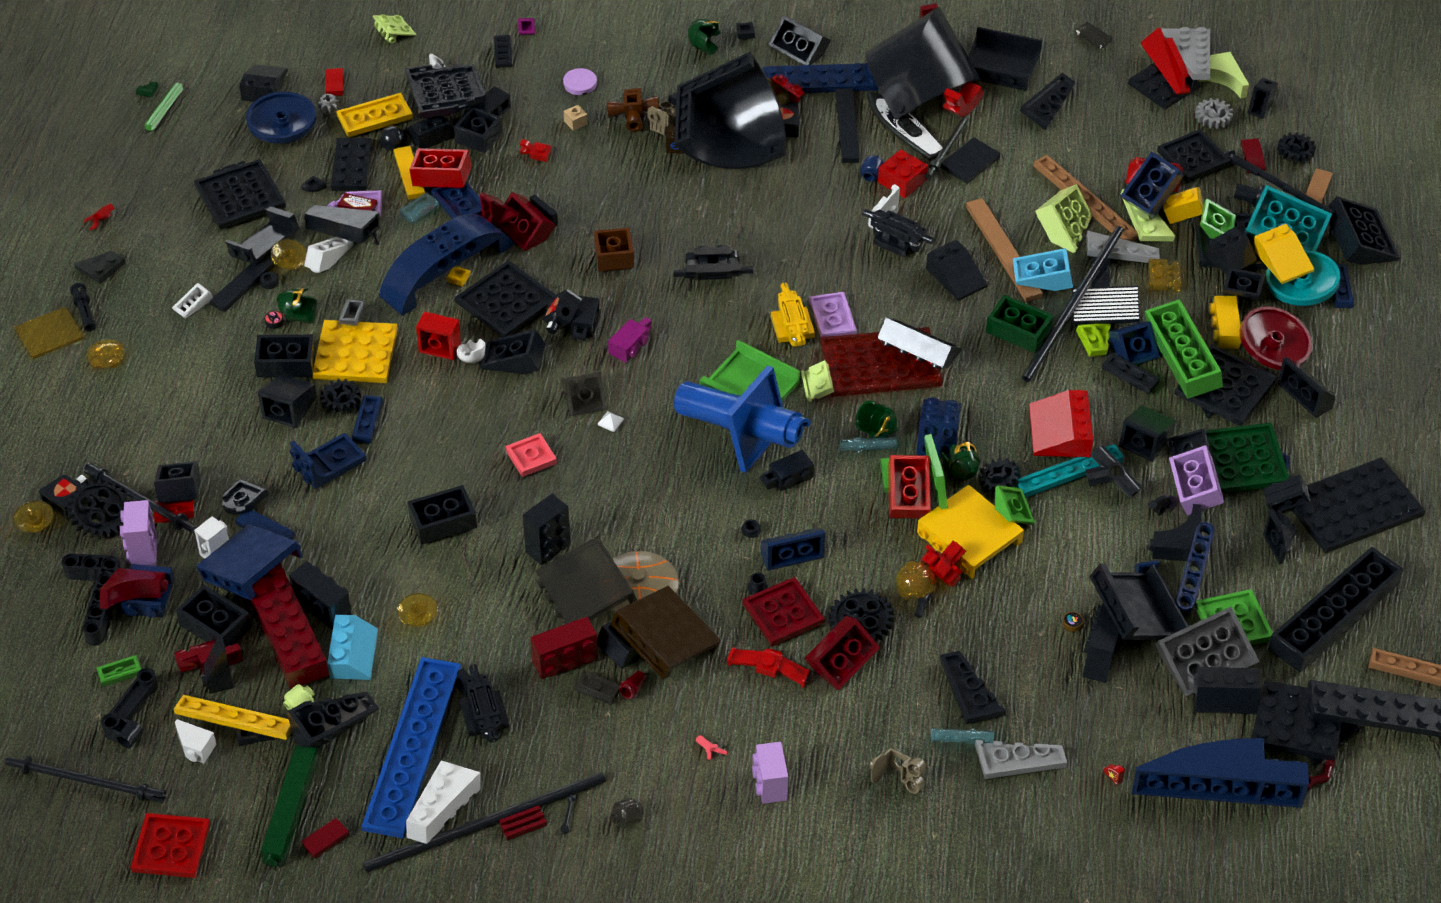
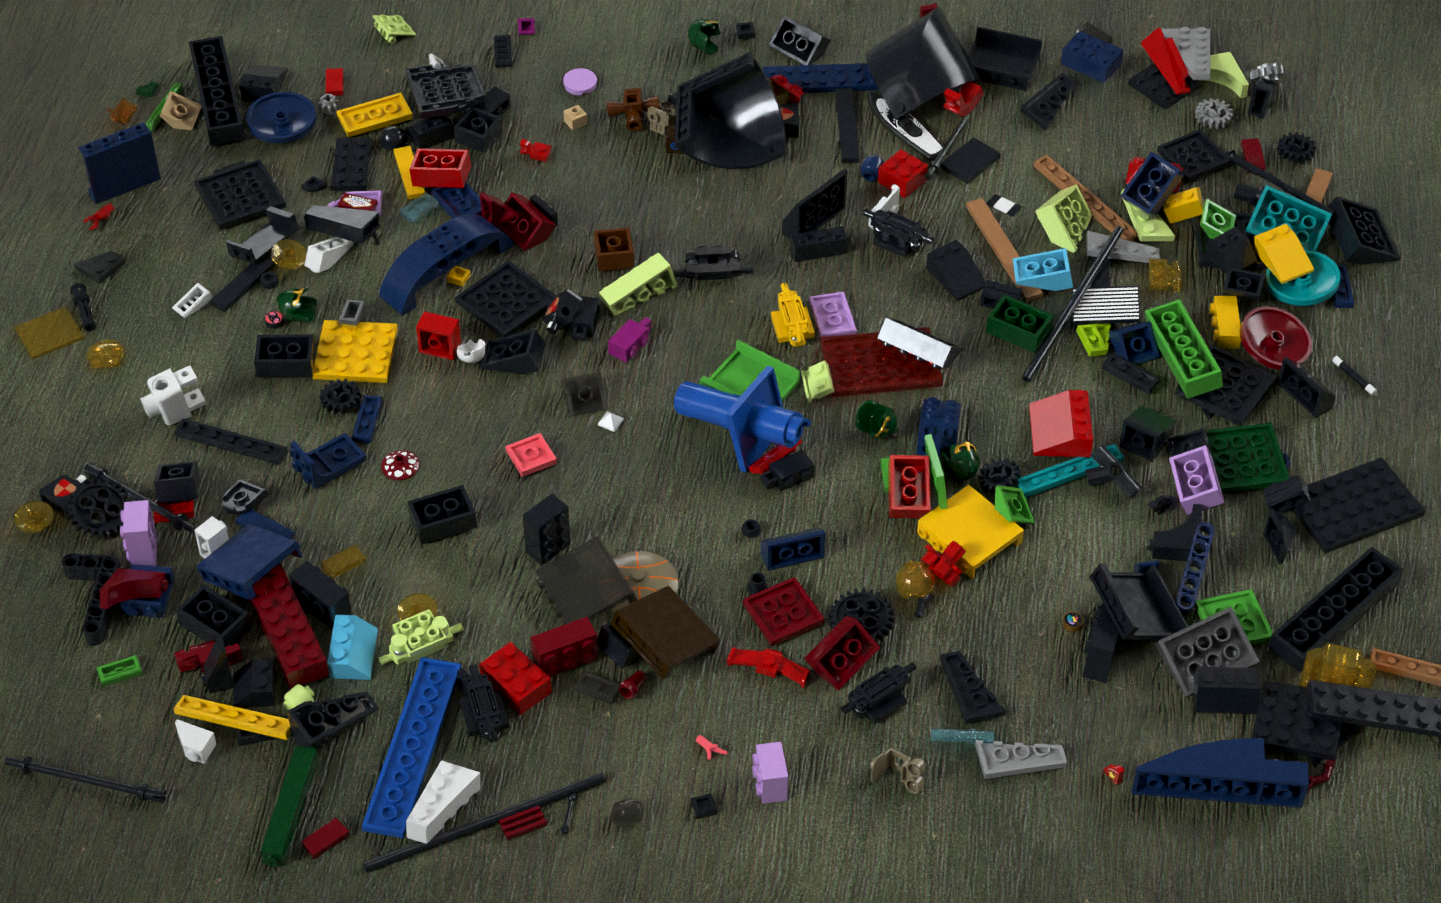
black piece [101,668,158,748] -> none
red plate [131,813,210,878] -> none
black slope [258,374,317,428] -> none
clear light blue pin [839,437,897,452] -> none
none -> dark blue panel [78,122,161,204]
none -> clear orange bracket [107,98,138,124]
none -> white piece [140,366,207,425]
none -> tan slope [160,91,202,130]
none -> black tile [175,419,288,465]
none -> black brick [189,36,245,146]
none -> black slope [233,658,276,708]
none -> clear yellow tile [321,545,366,578]
none -> yellowish green piece [379,609,463,665]
none -> dark red dish [381,450,420,480]
none -> red brick [479,642,552,715]
none -> yellowish green wedge [599,252,678,316]
none -> black tile [691,793,717,819]
none -> red plate [748,439,802,475]
none -> black slope [782,169,848,240]
none -> black brick [790,226,848,262]
none -> black piece [841,662,917,724]
none -> black brick [980,280,1022,309]
none -> sticker [987,194,1021,216]
none -> dark blue brick [1061,31,1123,83]
none -> light grey gear [1250,63,1288,82]
none -> clear yellow slope [1299,643,1377,689]
none -> black bar [1332,356,1377,395]

